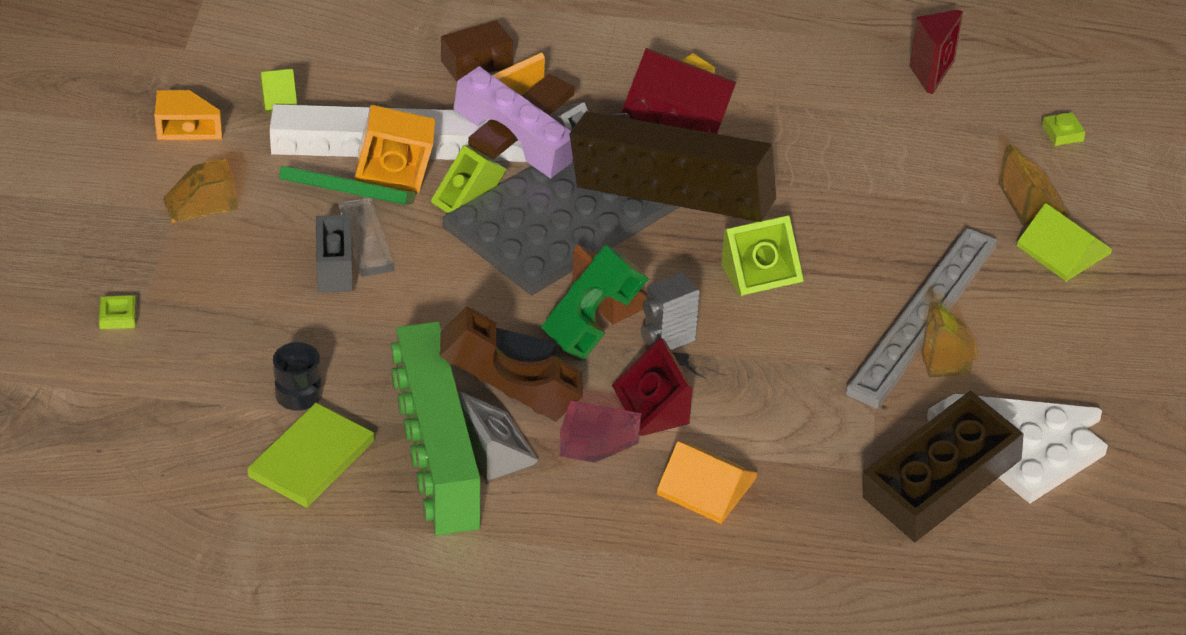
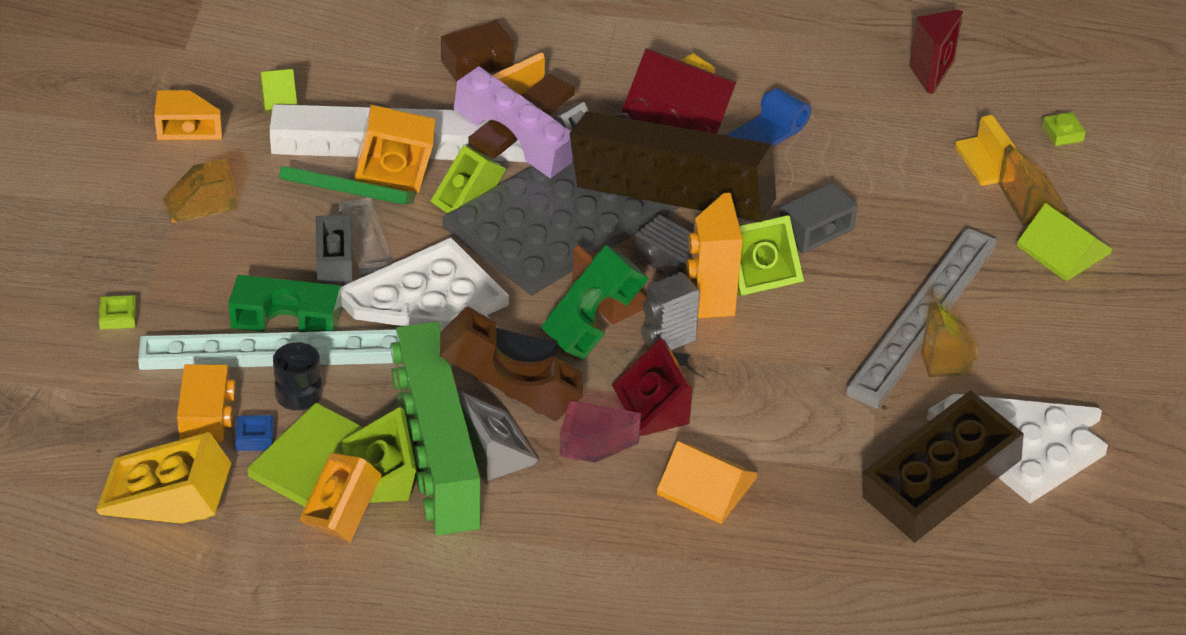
none -> yellow slope [96,432,231,524]
none -> light aqua tile [138,330,396,370]
none -> light orange brick [177,364,236,442]
none -> green arch [228,275,342,332]
none -> blue tile [235,415,274,451]
none -> light orange slope [298,453,382,543]
none -> white wing [341,238,509,331]
none -> lime slope [341,407,416,503]
none -> flat silver brick [634,214,692,277]
none -> light orange slope [686,193,743,318]
none -> blue door [726,88,811,147]
none -> dark grey brick [780,183,858,254]
none -> yellow panel [954,115,1021,186]

